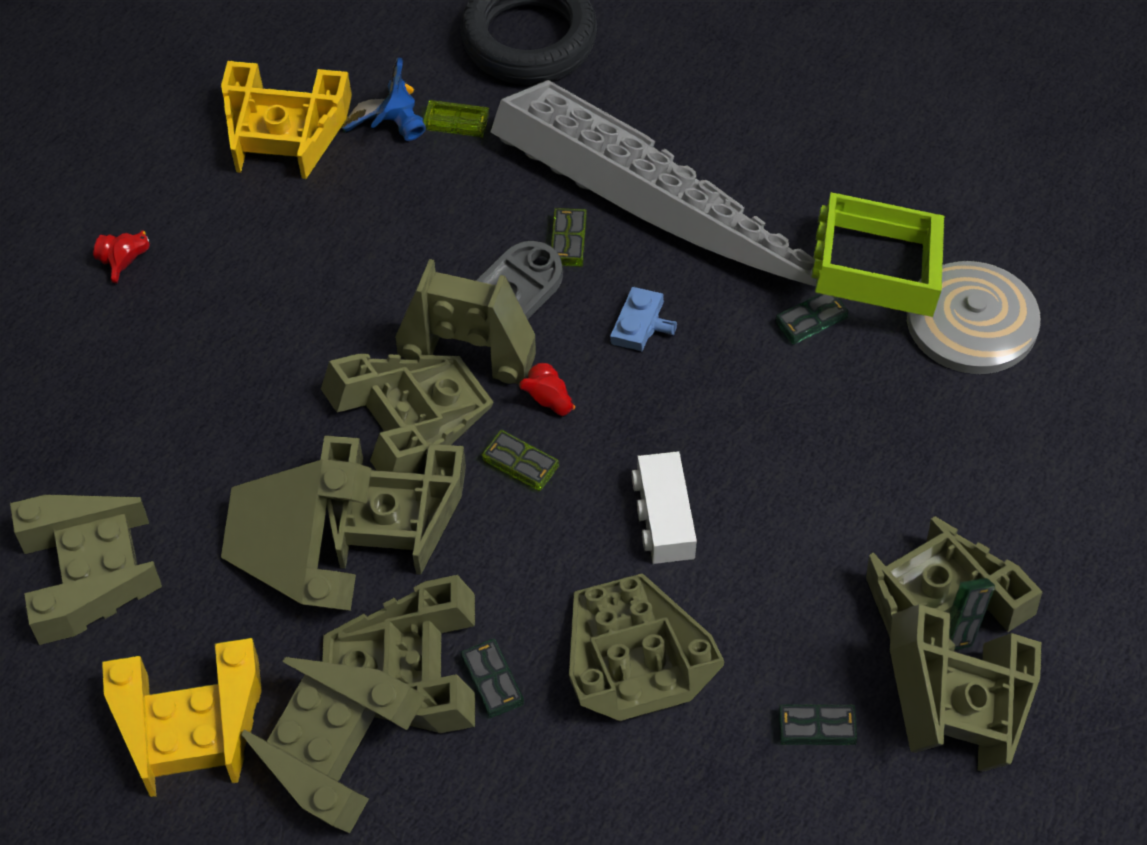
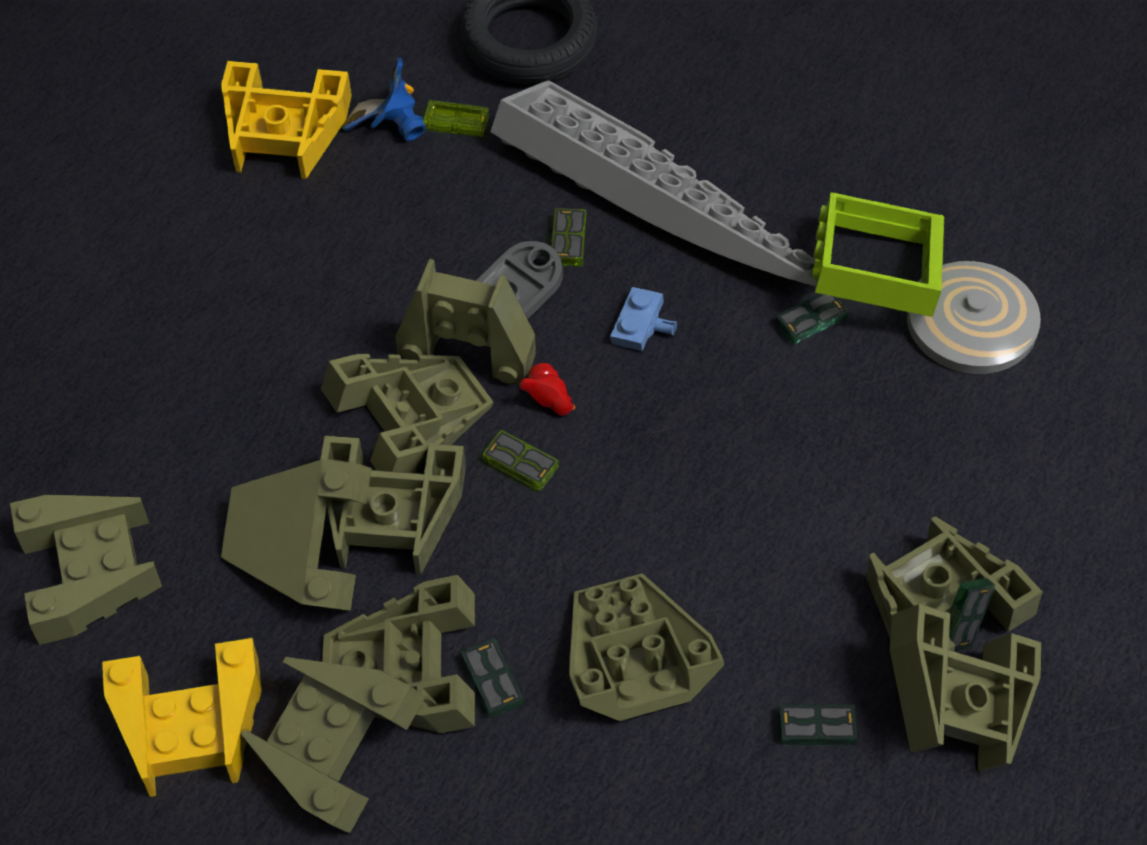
red animal [93,230,150,283] -> none
white brick [632,451,697,564] -> none

